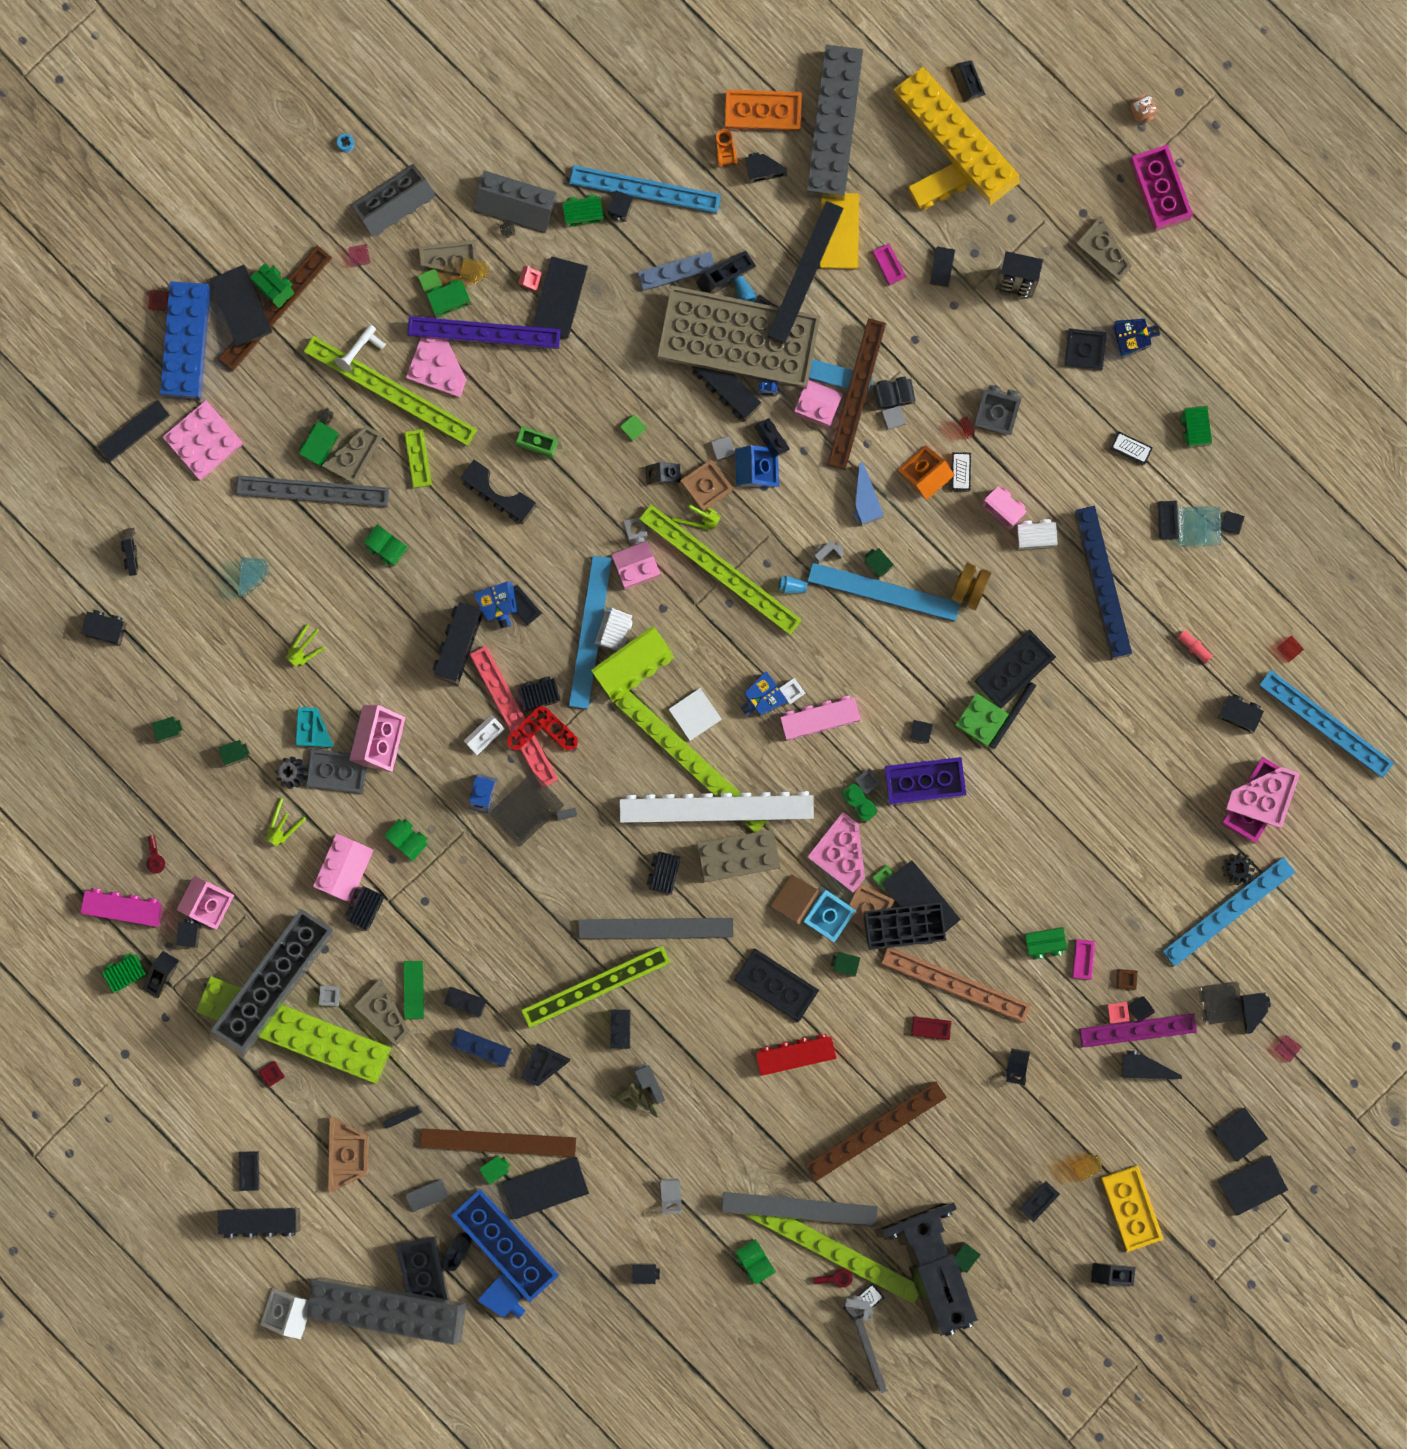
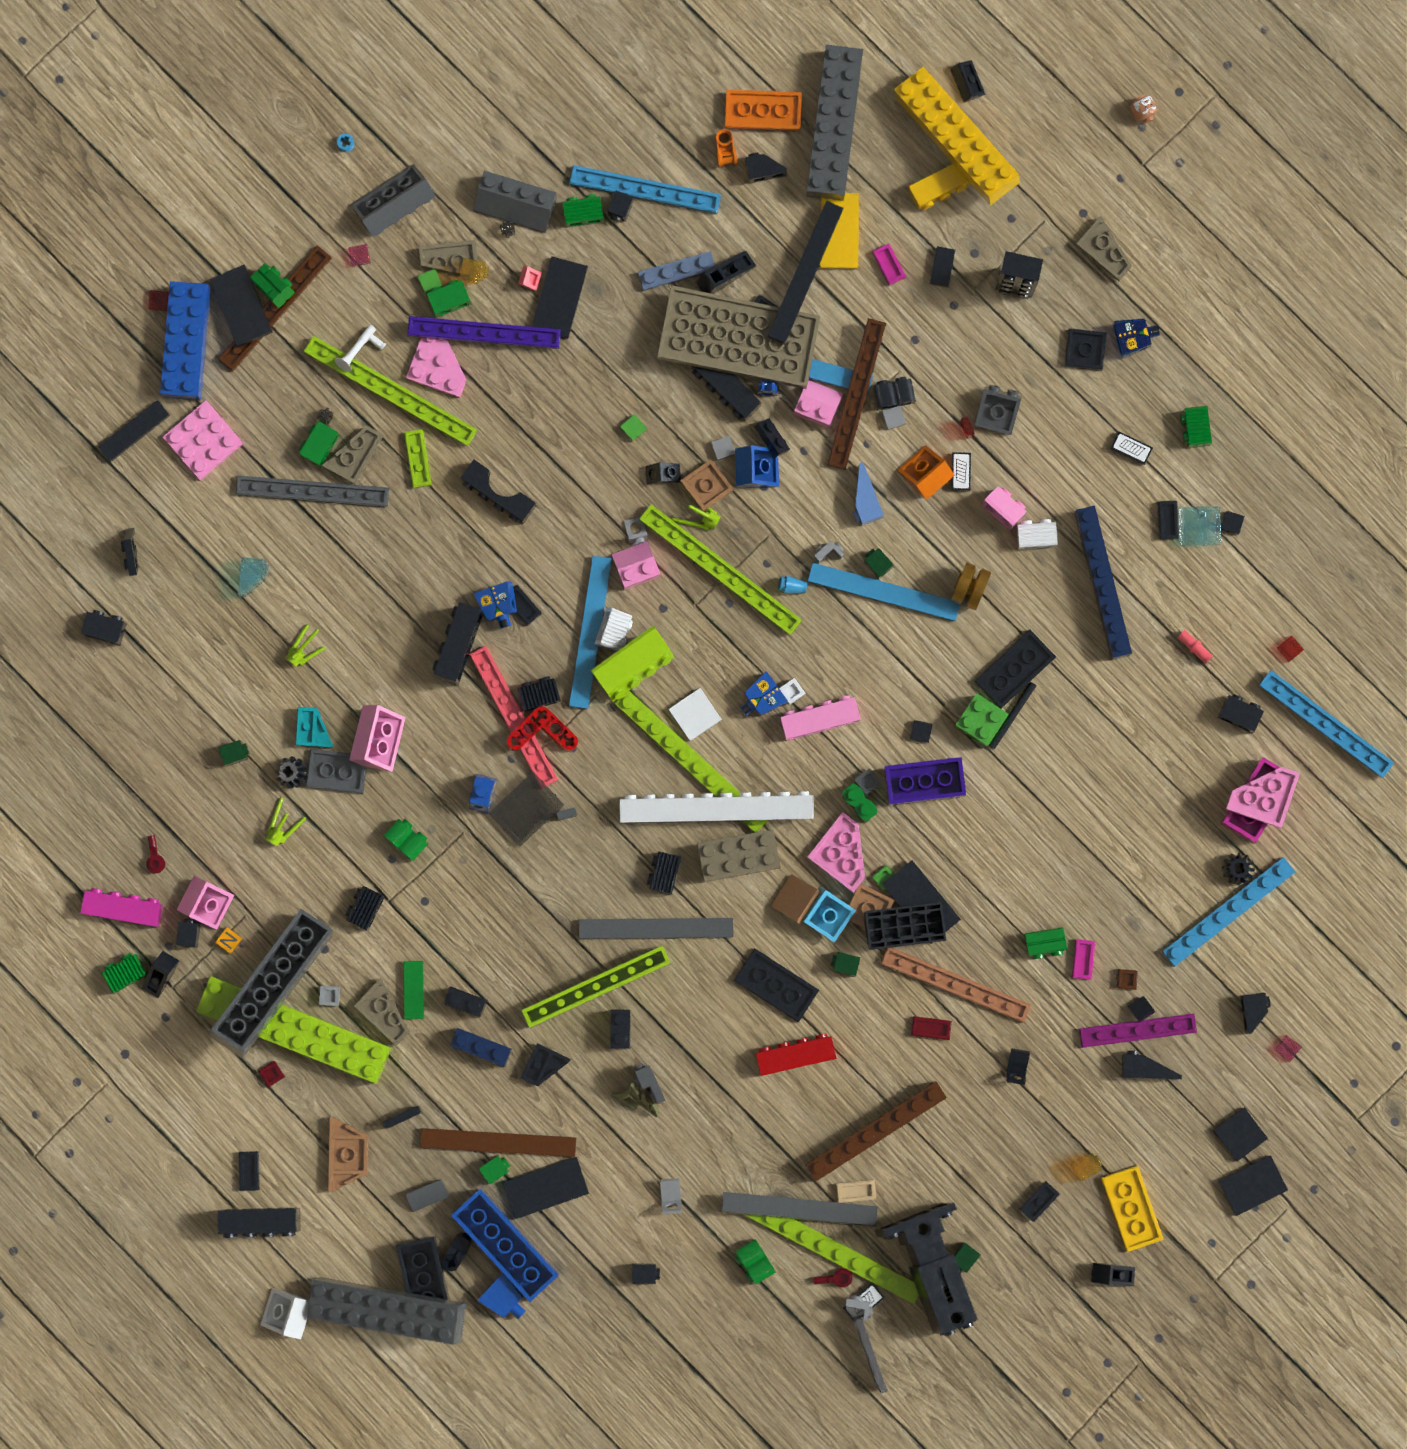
dark green brick [152,716,183,743] -> none
bright pink slope [313,833,374,903] -> none
green brick [363,524,409,566] -> none
white plate [464,715,505,755] -> none
bright green brick [516,426,559,459] -> none
dark azure cone [733,276,756,302] -> none
coral plate [1107,1002,1130,1024] -> none
dark pink brick [1129,144,1193,232] -> none
clear smoke bracket [1198,982,1244,1025] -> none
none -> light orange tile [215,927,243,954]
none -> tan tile [836,1180,876,1203]

